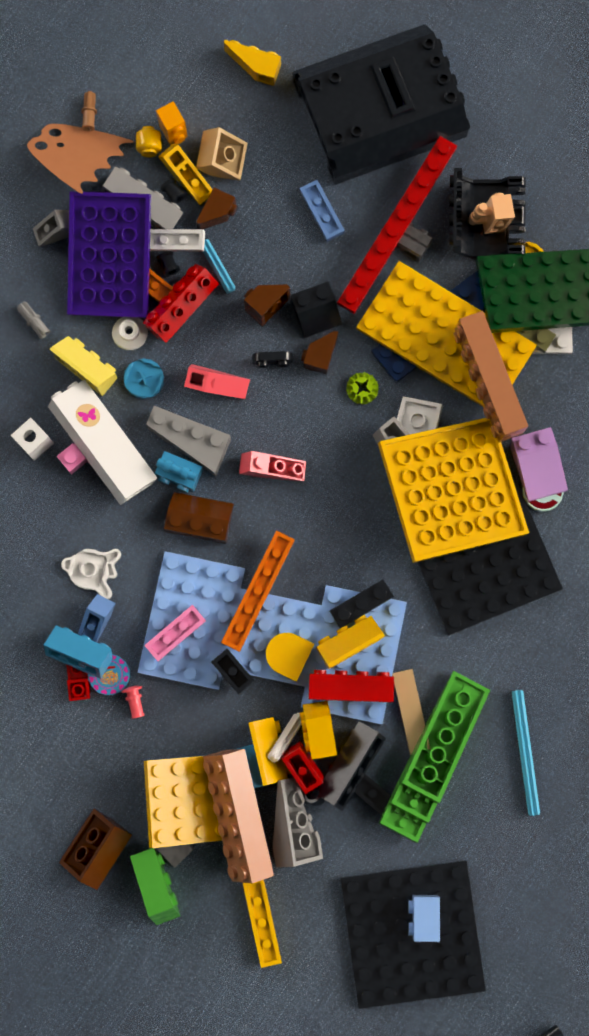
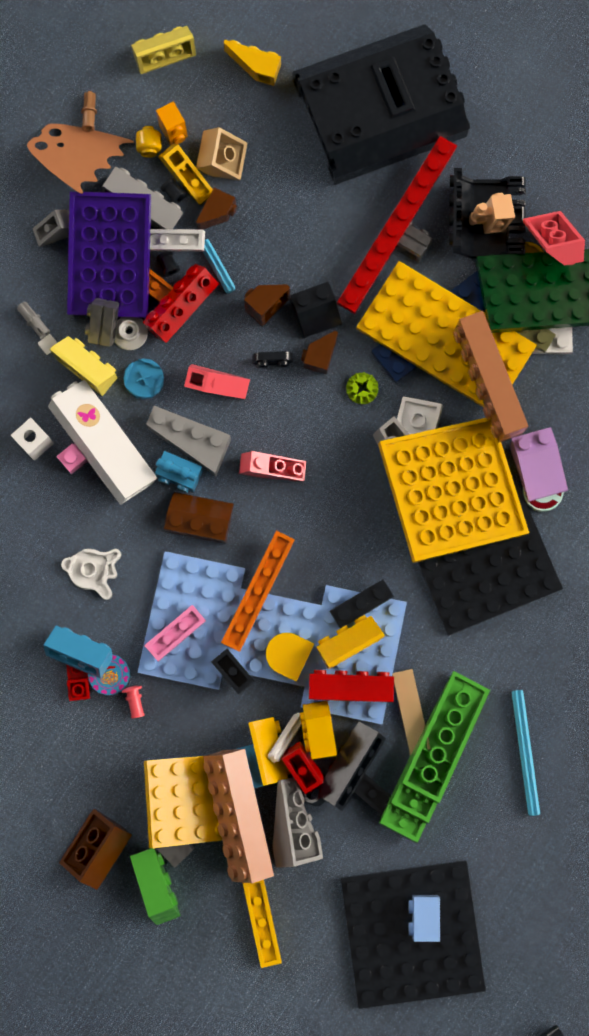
medium blue slope [78,594,116,642] -> none
medium blue plate [300,180,345,242] -> none
none -> white sticker [38,334,57,355]
none -> flat silver brick [85,298,119,347]
none -> light yellow slope [131,26,196,74]
none -> coral slope [523,211,585,266]

